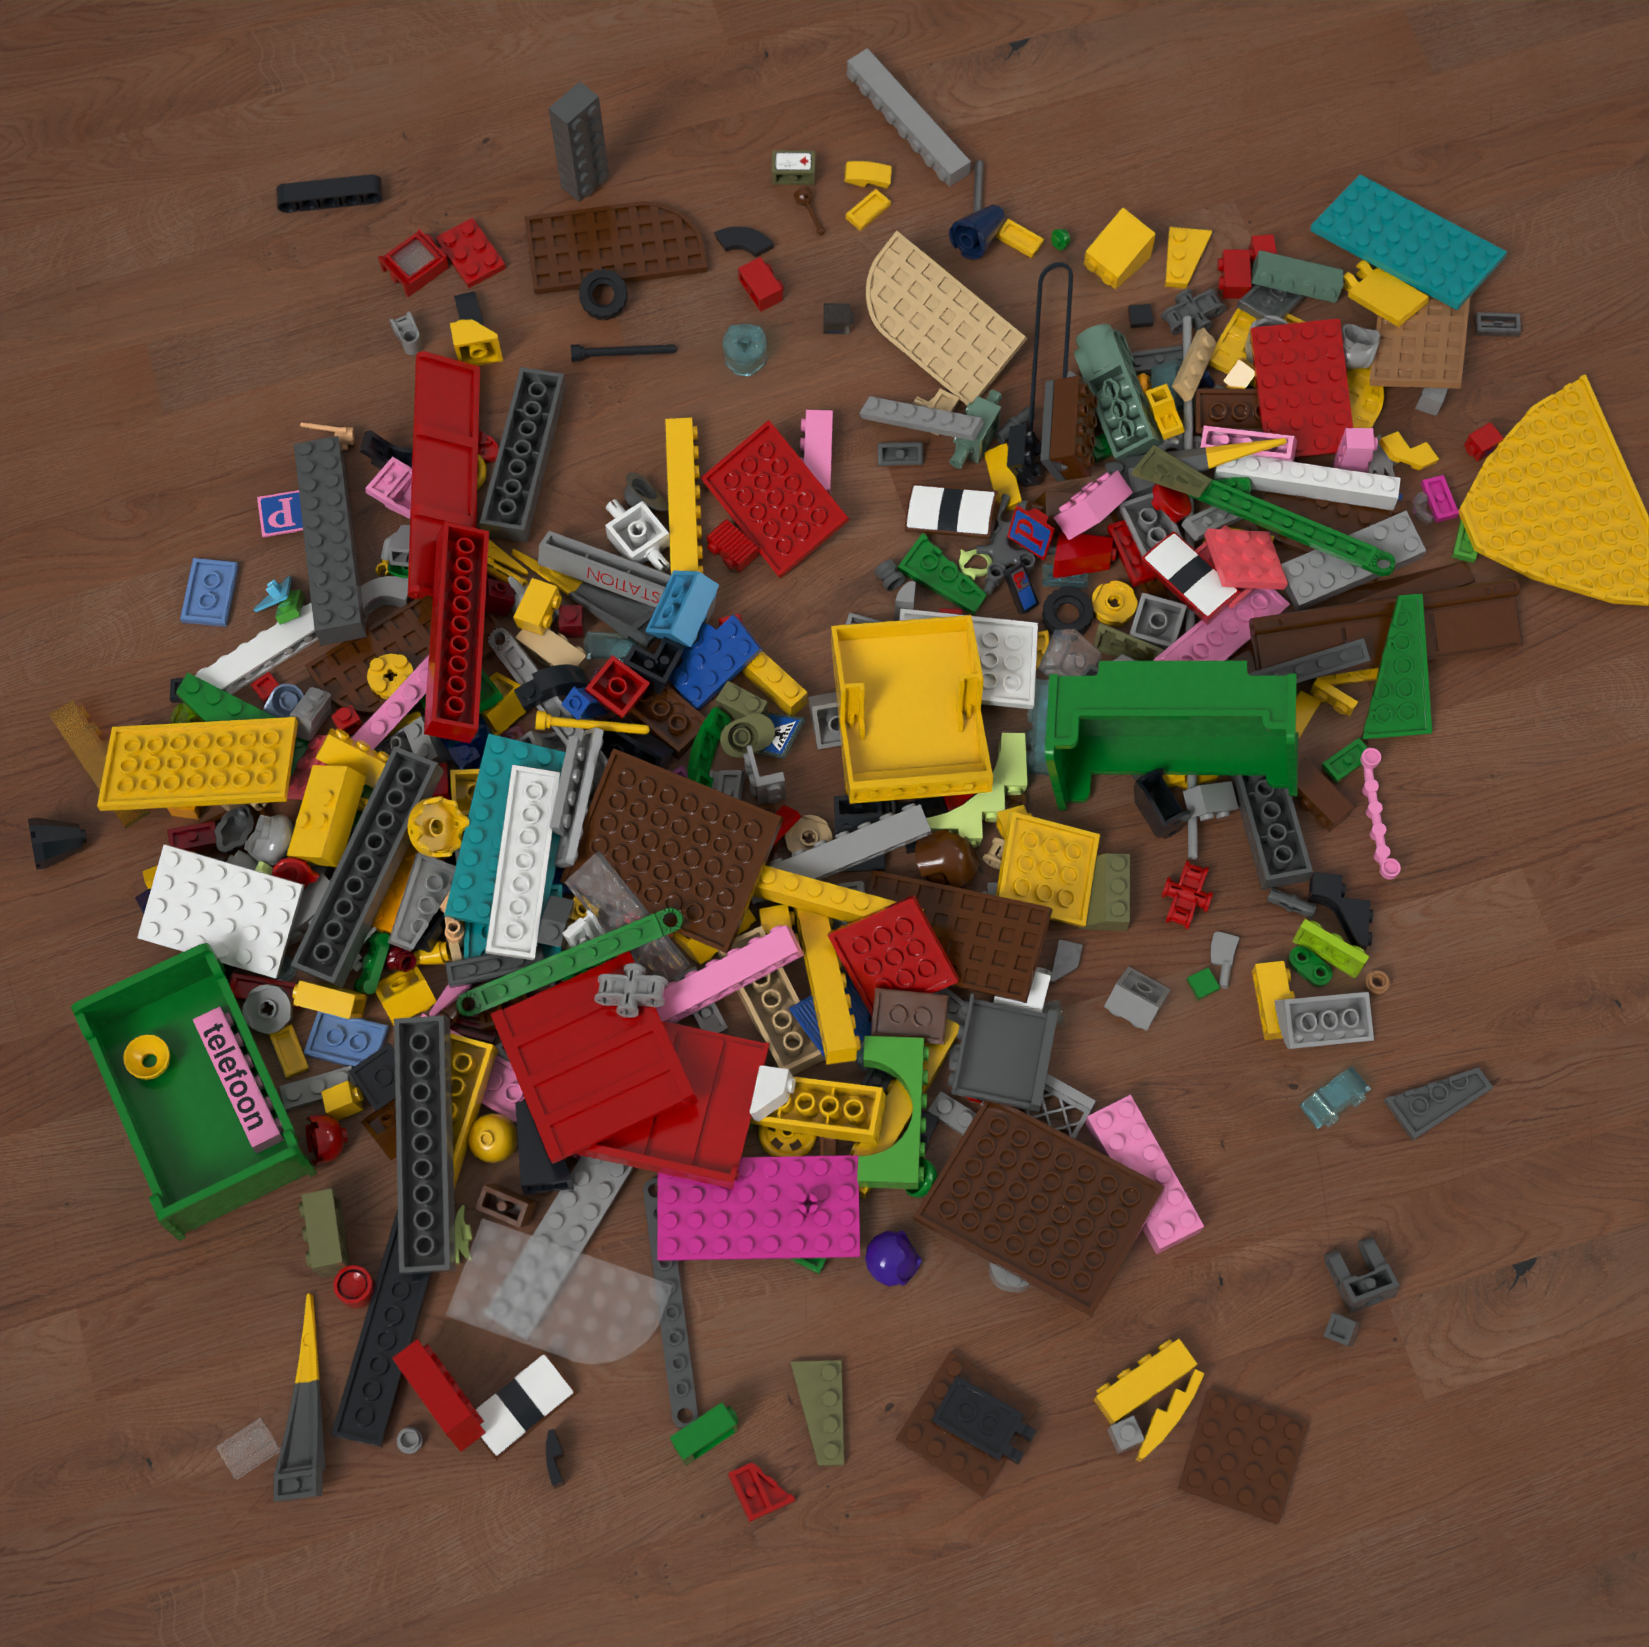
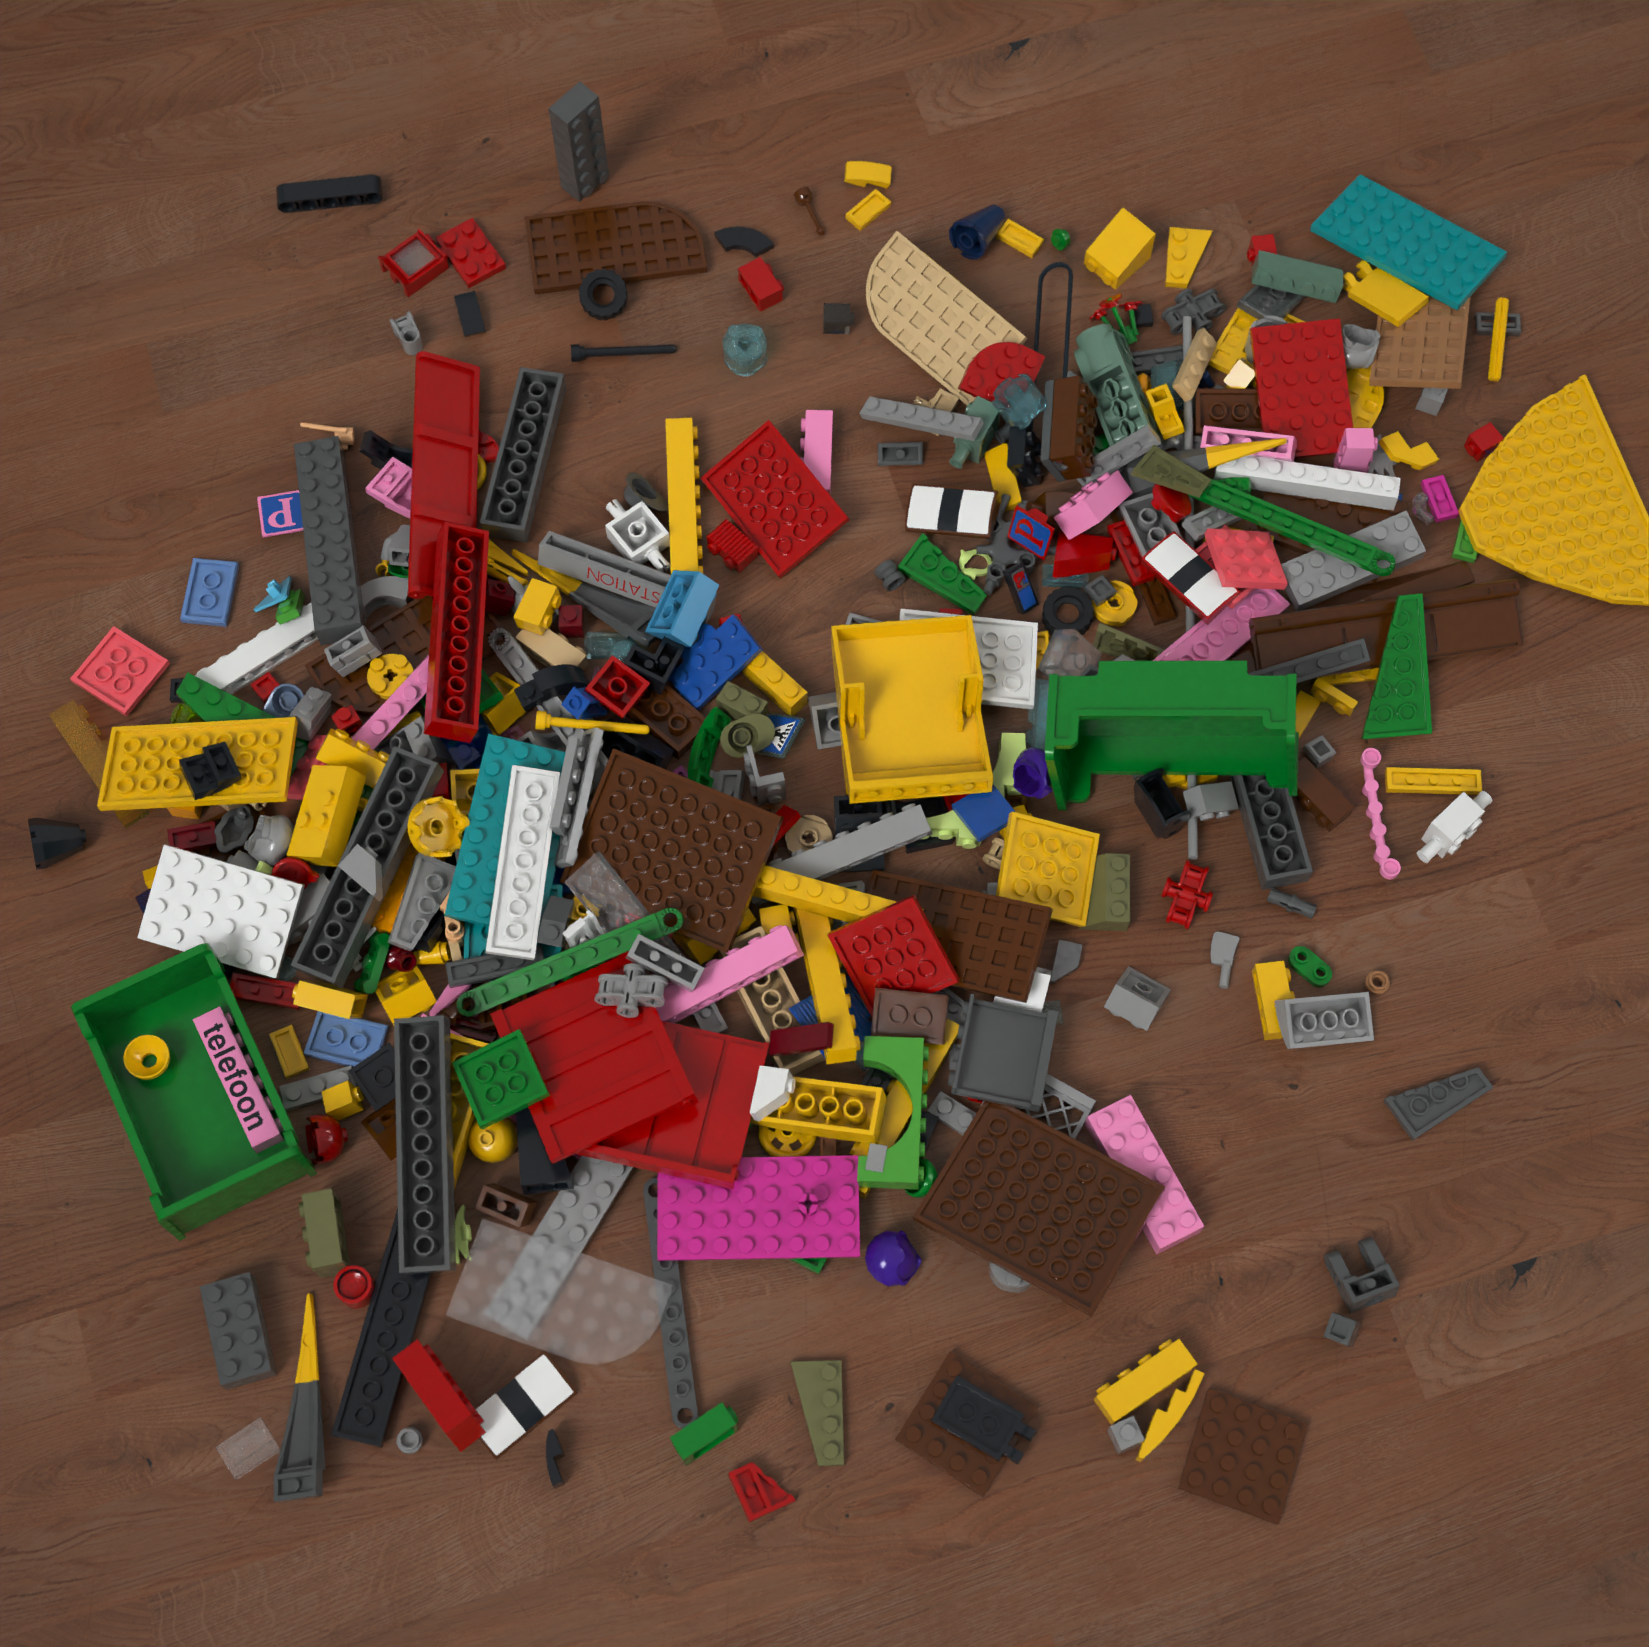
light grey plate [243,984,293,1034] -> none
yellow slope [450,319,503,366] -> none
brick [772,150,815,185] -> none
light grey brick [846,48,971,187] -> none
light grey slope [894,581,916,621] -> none
reddish brown brick [915,829,980,888] -> none
flat silver bar [973,160,984,213] -> none
light grey brick [1129,593,1187,650] -> none
green tile [1186,967,1220,1001] -> none
red brick [1217,249,1251,299] -> none
lime plate [1292,919,1369,979] -> none
clear light blue brick [1299,1067,1371,1129] -> none
black arch [1308,872,1373,951] -> none
green plate [1321,738,1368,784] -> none
none -> coral plate [70,626,170,717]
none -> black slope [179,742,241,800]
none -> dark grey brick [200,1272,277,1390]
none -> light grey brick [324,625,382,677]
none -> light grey slope [338,844,383,902]
none -> green plate [452,1029,550,1130]
none -> light grey brick [626,934,705,992]
none -> dark red tile [769,1022,834,1057]
none -> light grey sticker [865,1143,887,1172]
none -> blue tile [952,784,1015,842]
none -> red plate [958,342,1045,418]
none -> clear light blue brick [992,374,1047,429]
none -> dark purple helmet [1013,747,1052,799]
none -> light grey plate [1077,424,1161,486]
none -> dark grey tile [1084,574,1117,606]
none -> plant [1089,293,1143,345]
none -> light grey brick [1302,735,1336,768]
none -> yellow plate [1385,767,1482,795]
none -> white brick [1417,791,1493,863]
none -> yellow axle [1488,297,1509,382]

